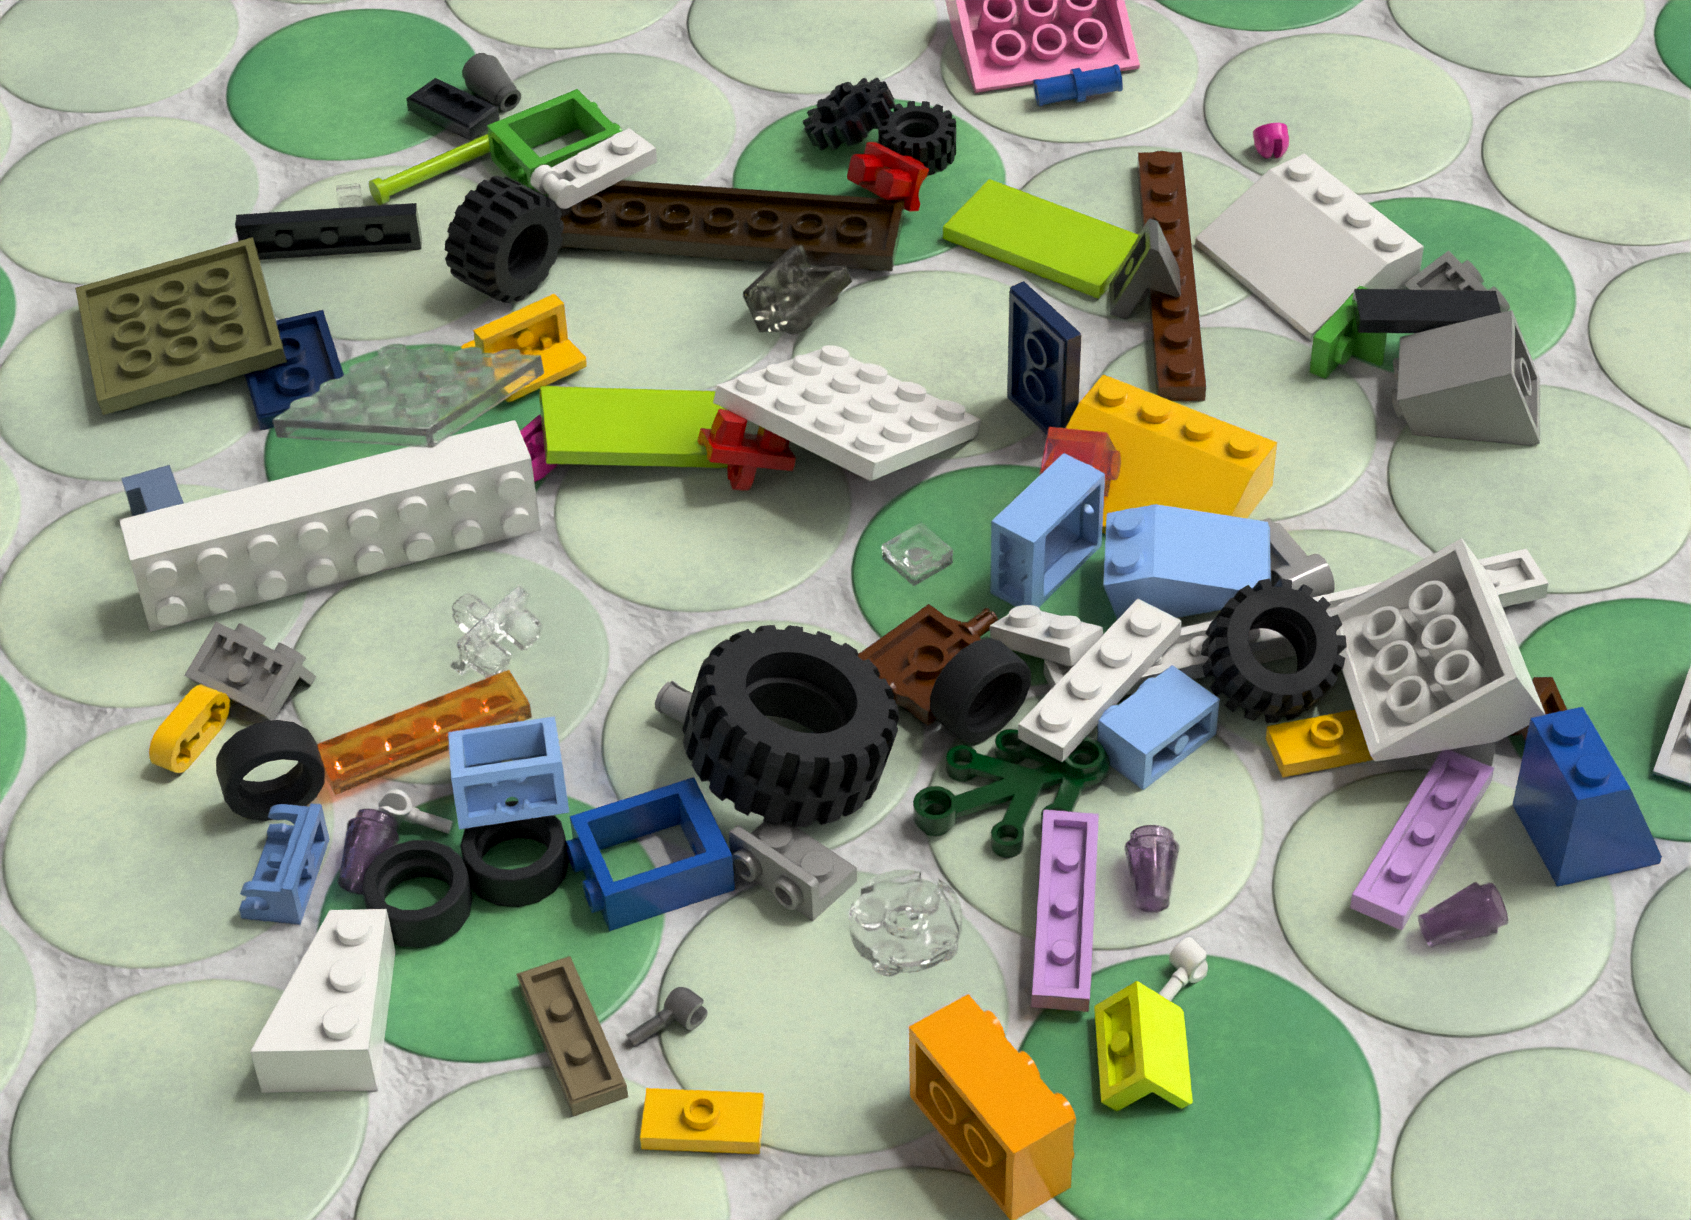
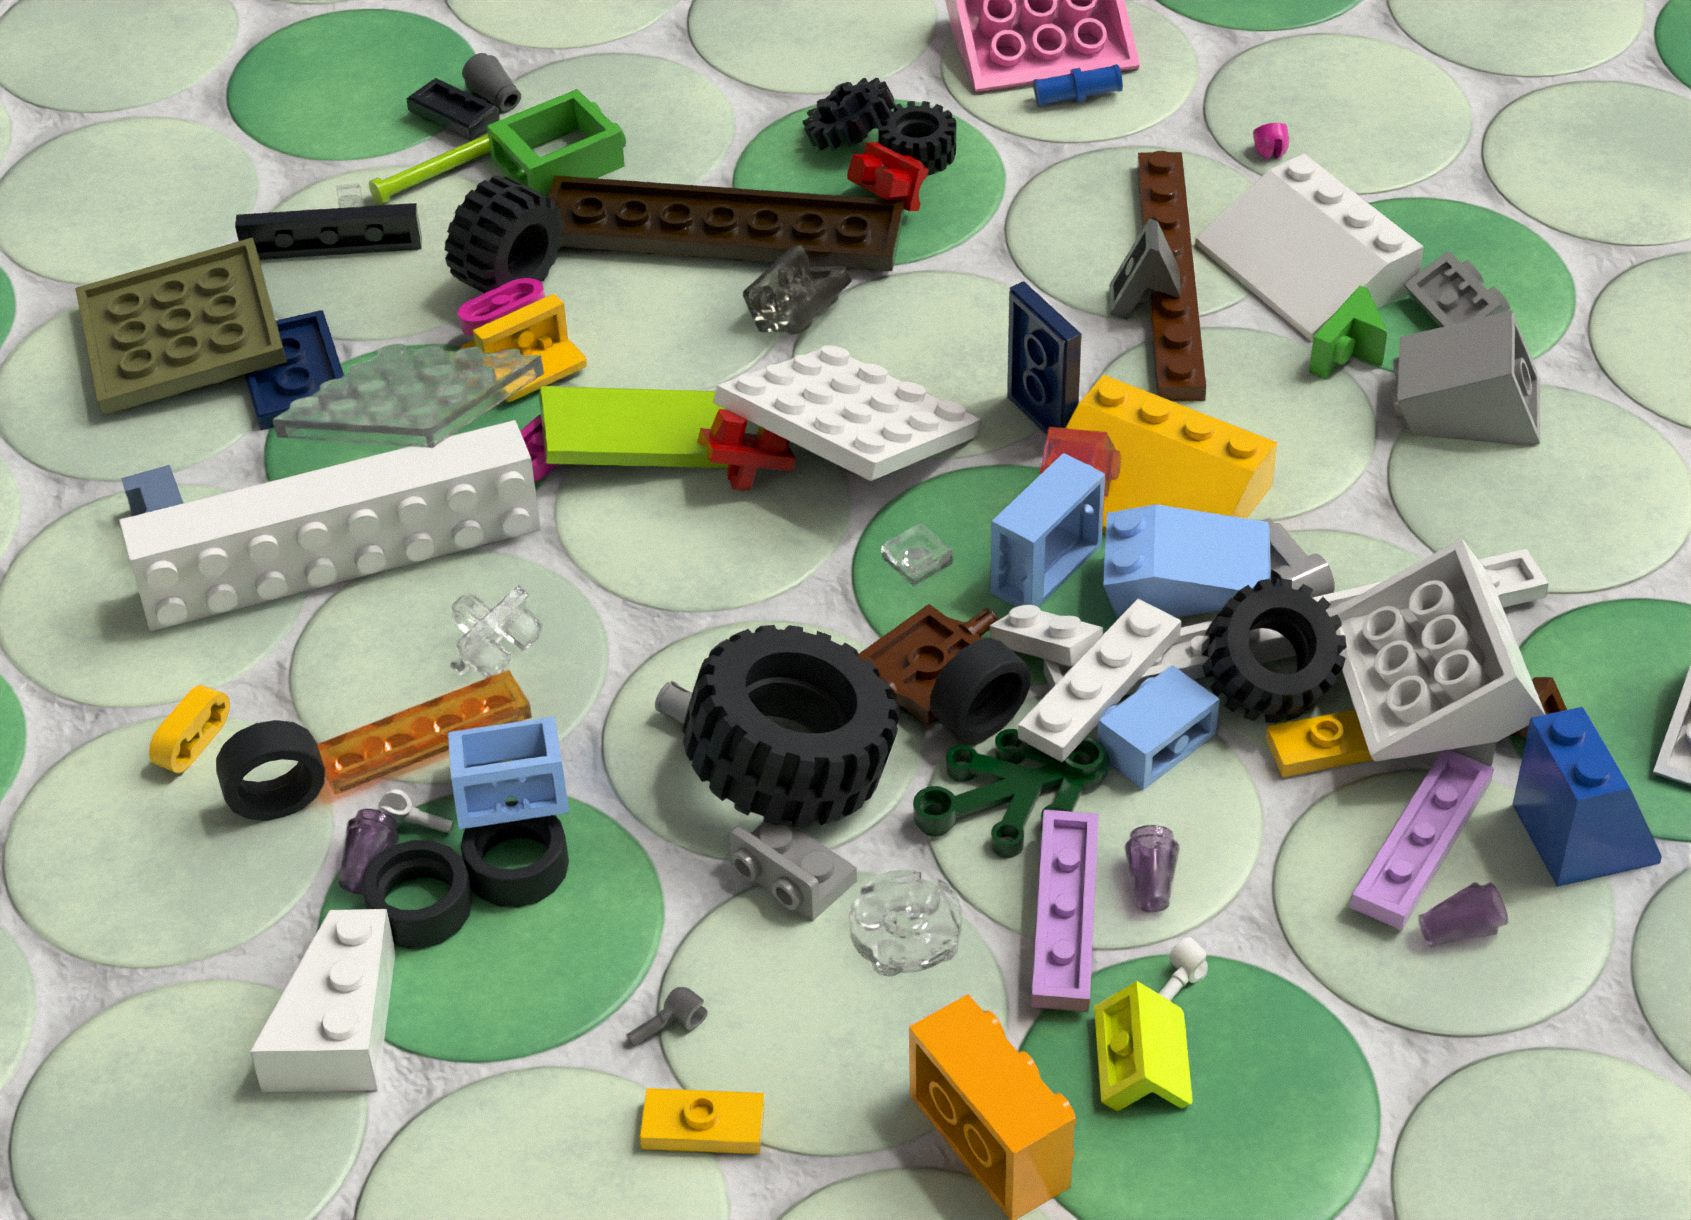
light grey bracket [185,622,316,721] -> none
medium blue hinge [239,803,330,925] -> none
dark tan tile [516,956,628,1116] -> none
white plate [530,128,657,209] -> none
blue window [565,777,735,931] -> none
lime tile [943,179,1139,299] -> none
black tile [1352,289,1501,334] -> none
none -> dark pink plate [458,278,545,337]

